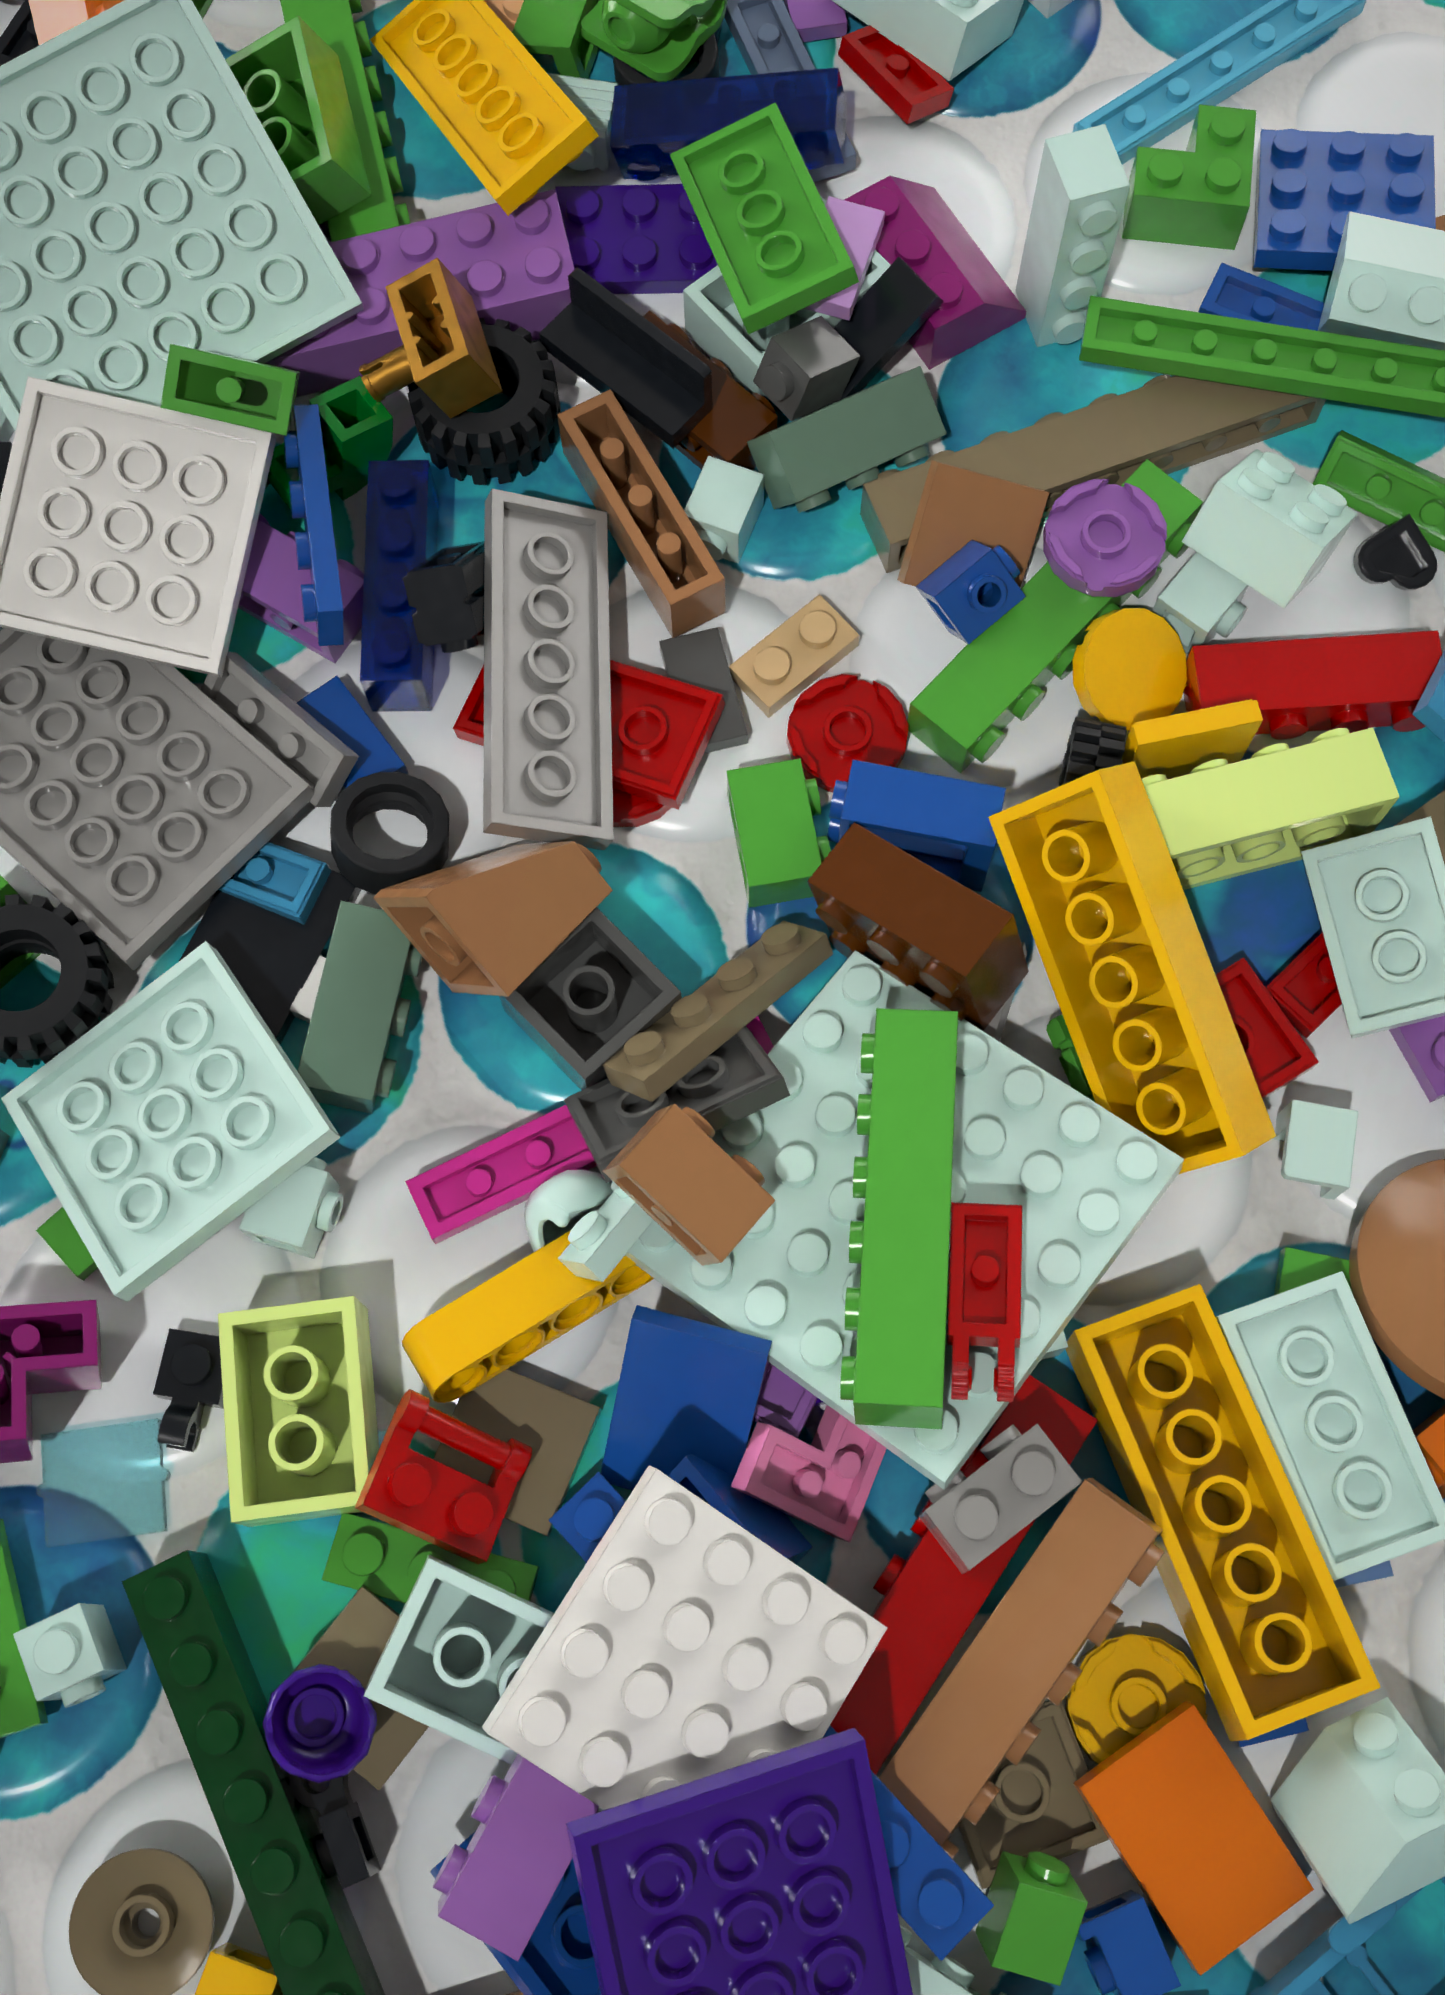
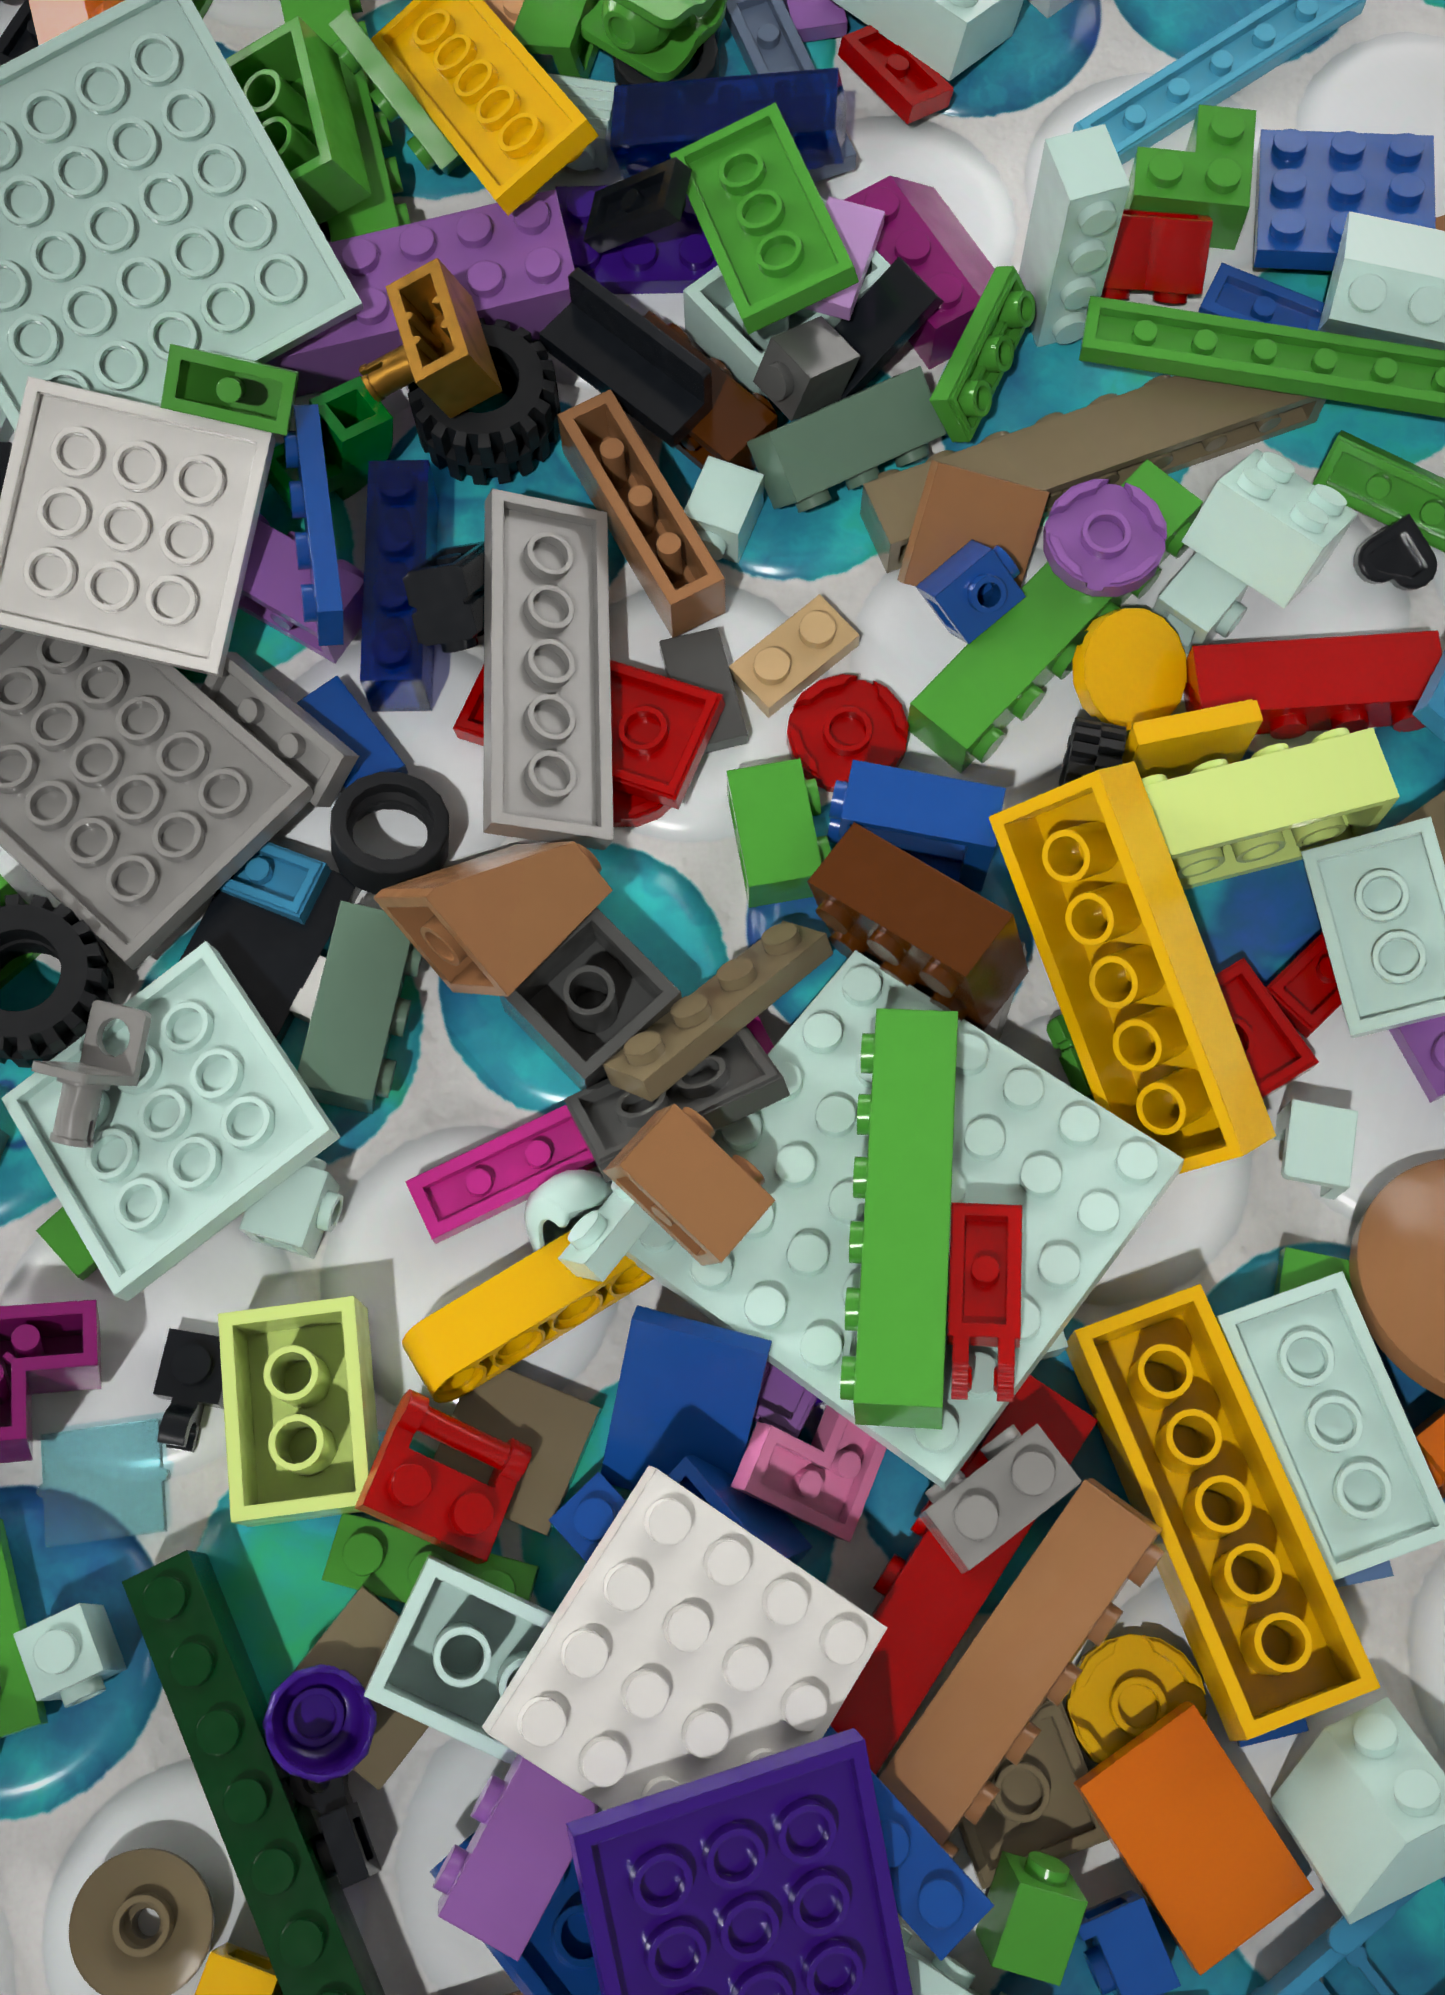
none -> light grey bracket [31,1000,151,1148]
none -> bright green plate [329,9,464,175]
none -> black plate [583,157,692,253]
none -> bright green tile [929,266,1035,442]
none -> red brick [1101,209,1213,304]

